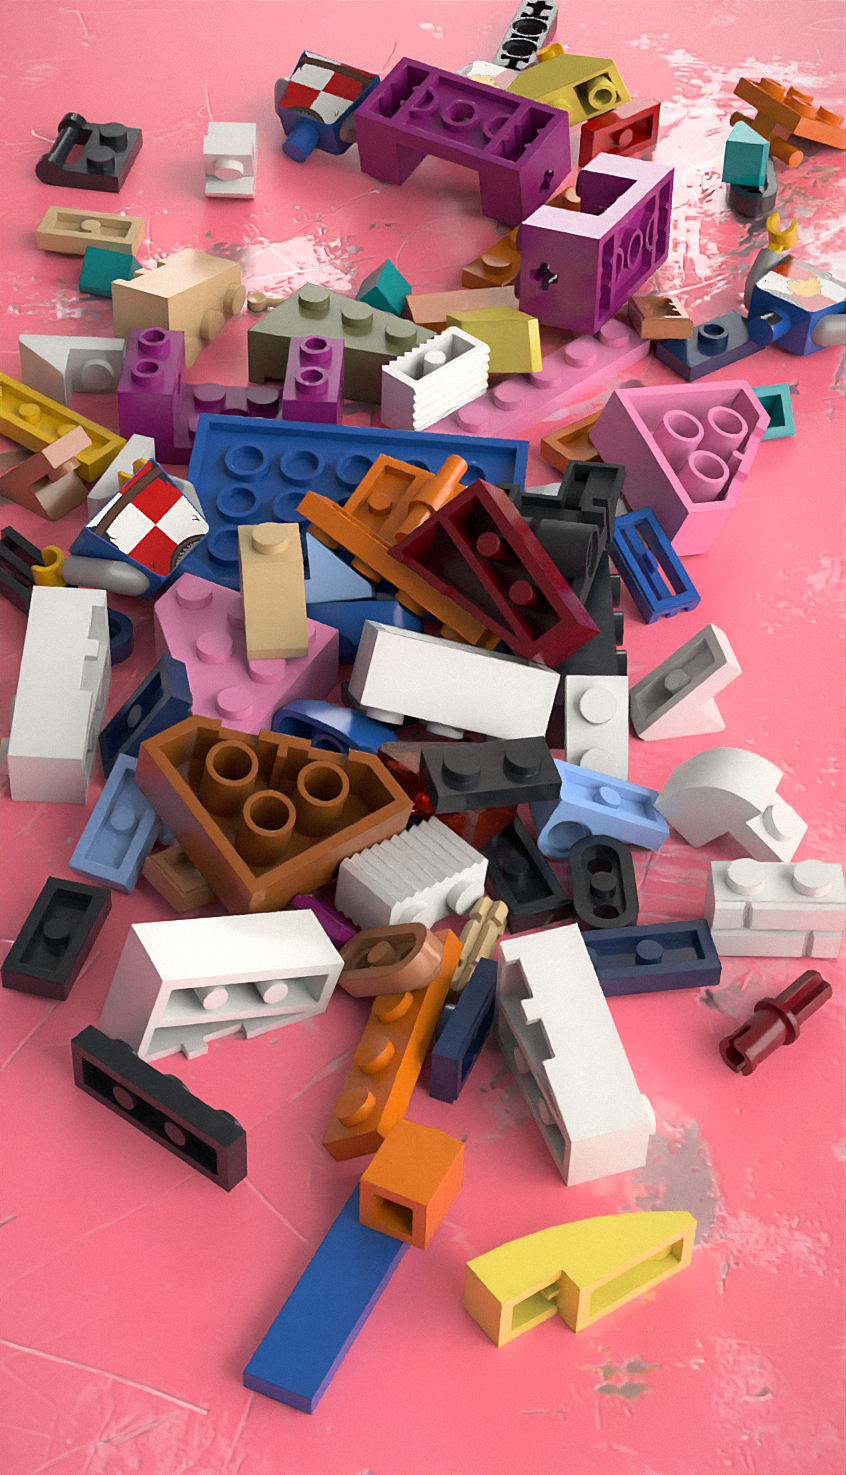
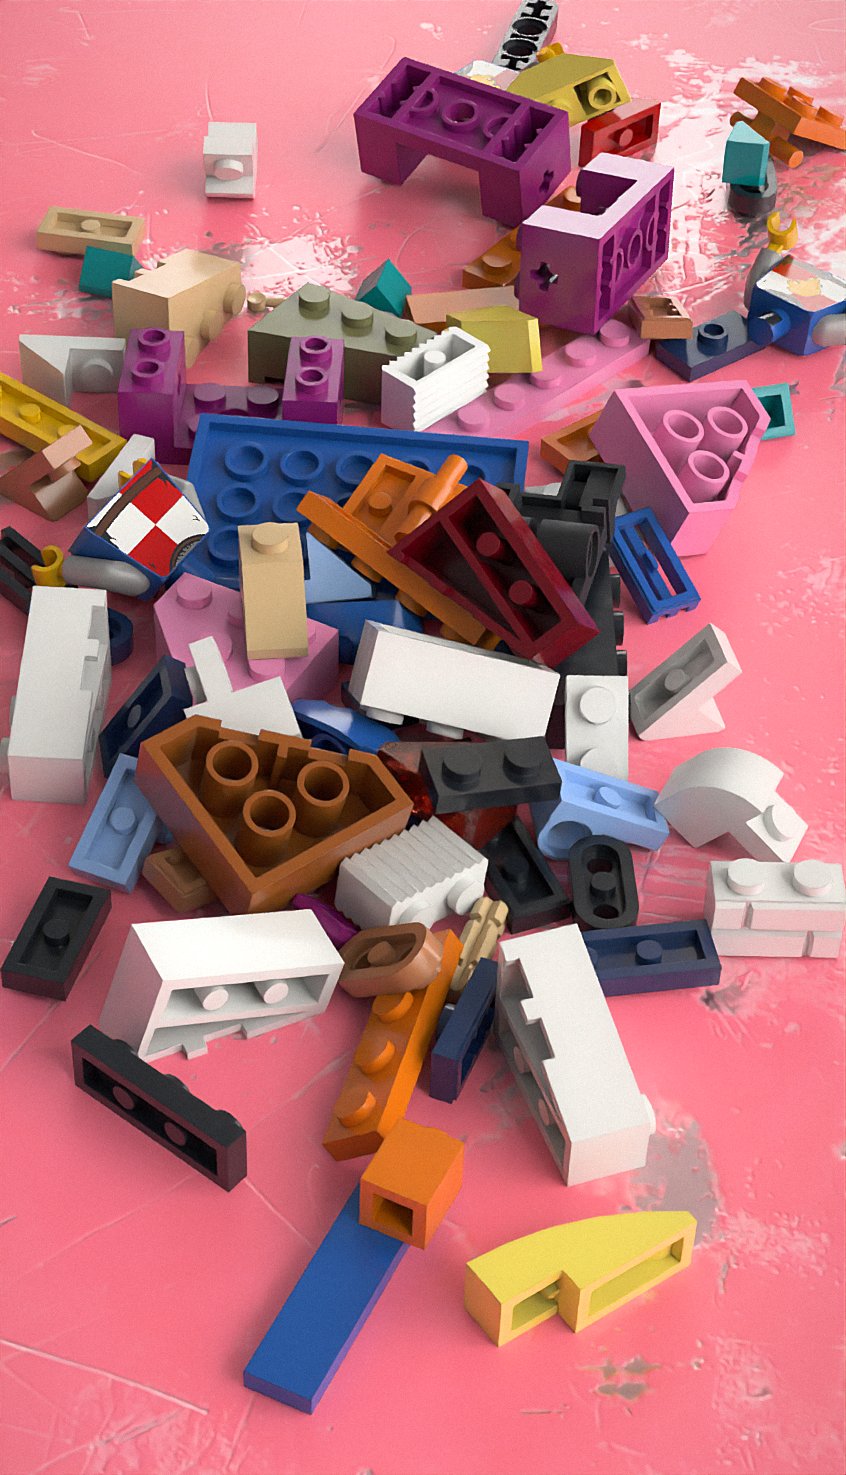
black plate [35,112,143,194] -> none
torso [274,50,381,163] -> none
dark red axle [719,970,833,1076] -> none
none -> white brick [184,636,303,738]

